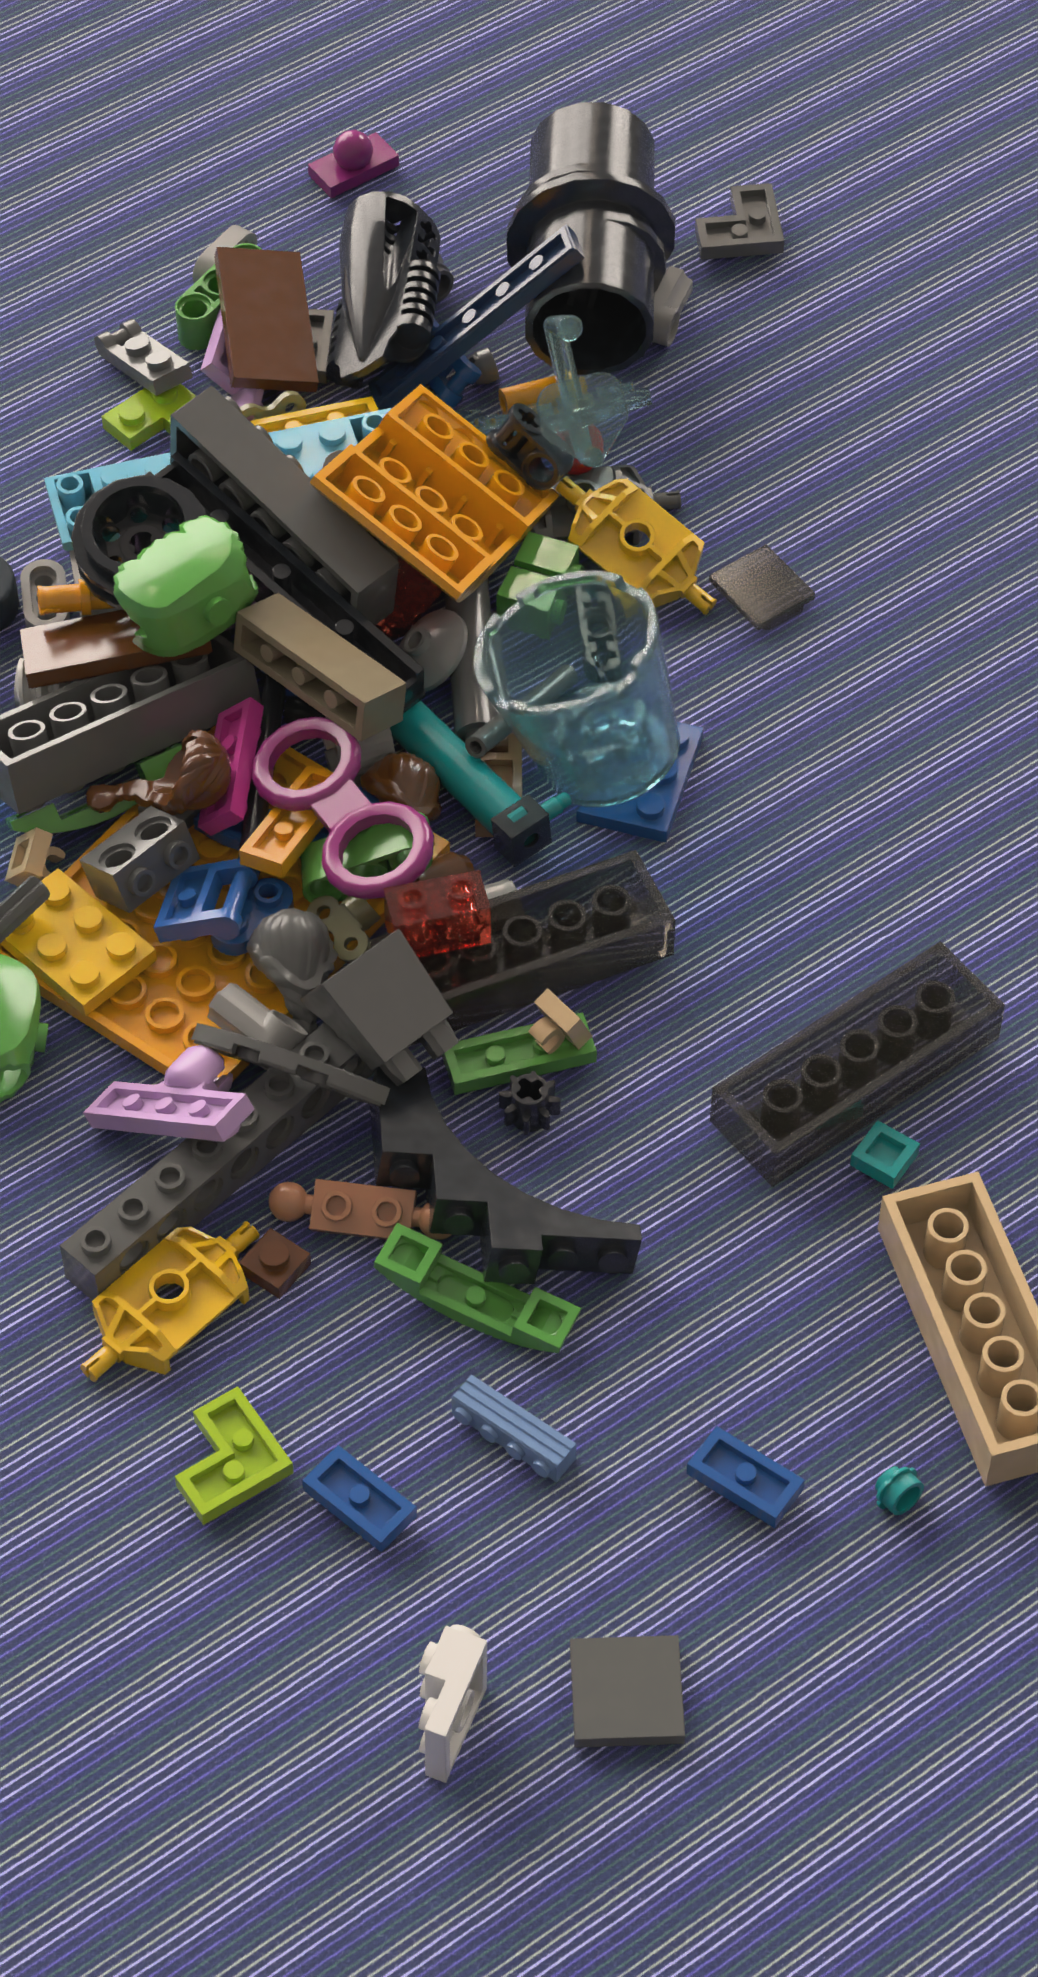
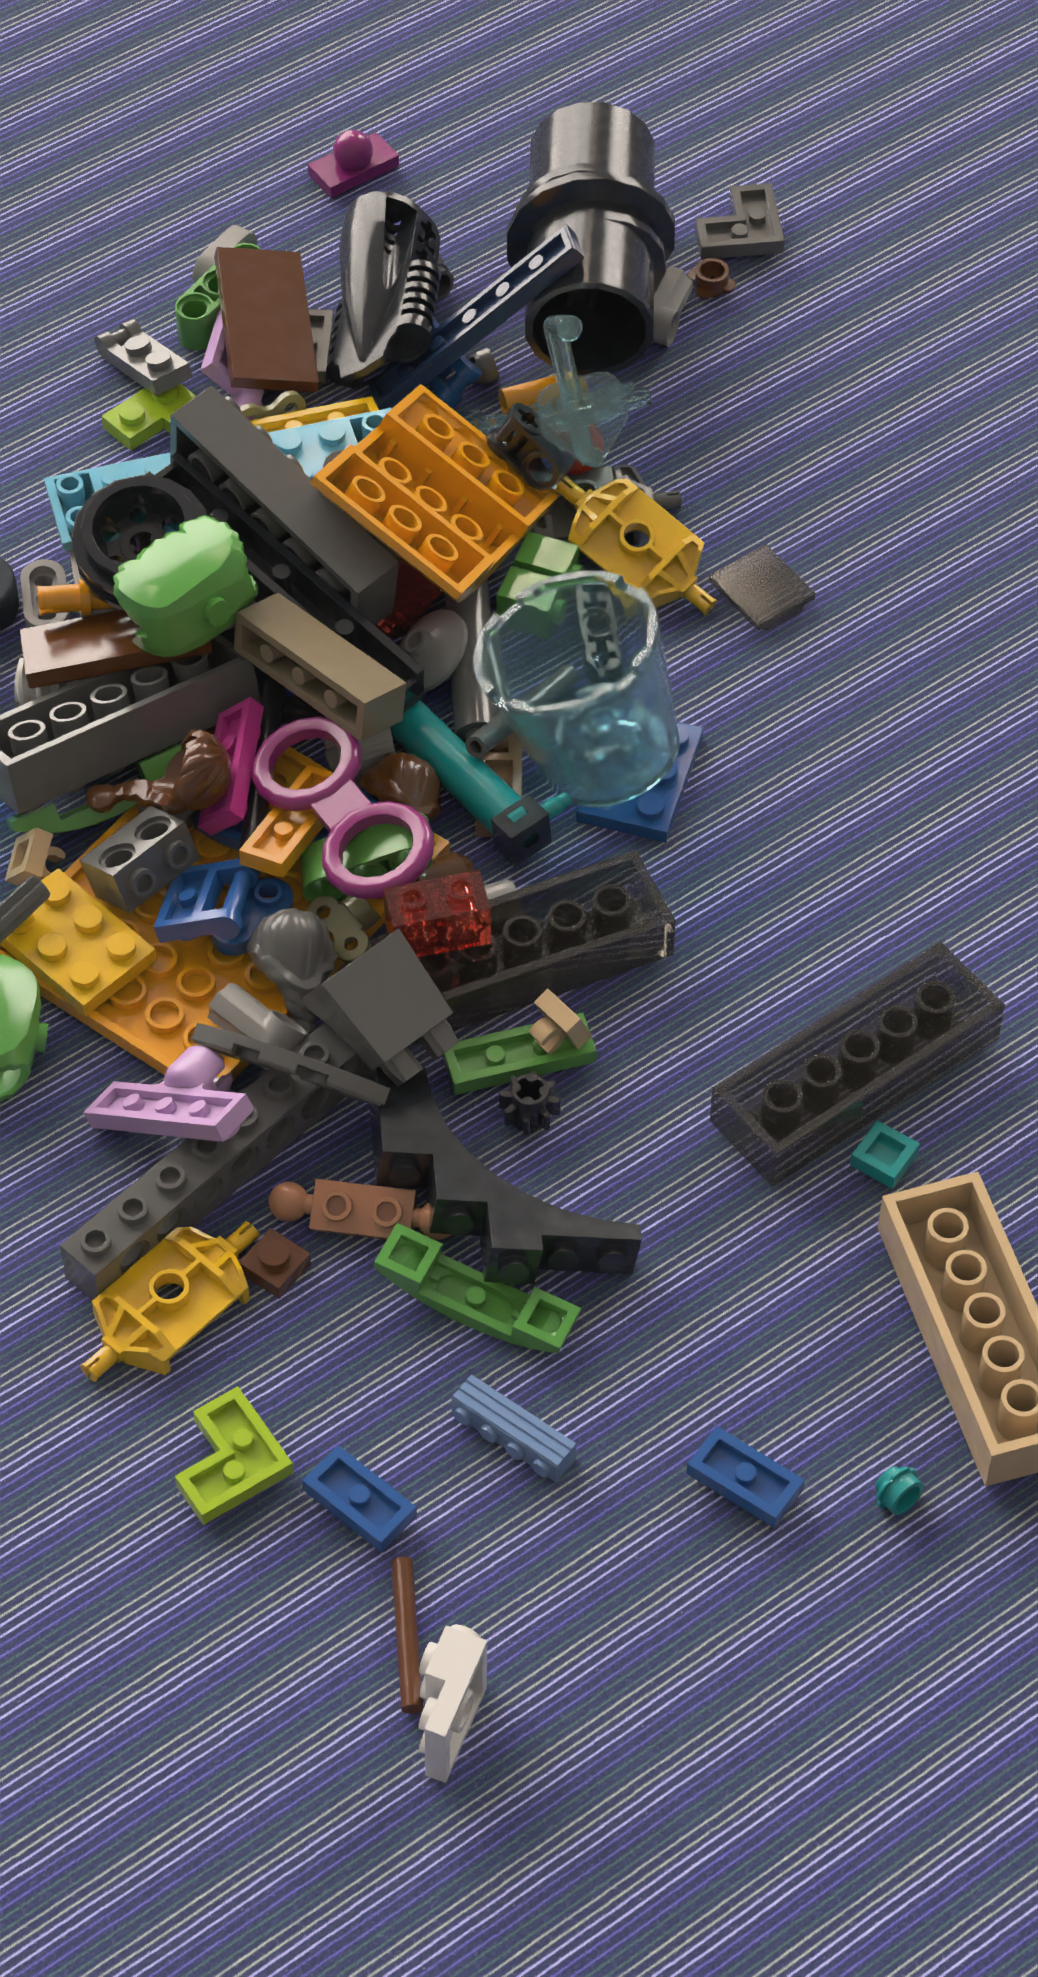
dark grey tile [570,1635,685,1748] -> none
none -> reddish brown bar [391,1556,423,1714]
none -> reddish brown plate [688,258,736,299]

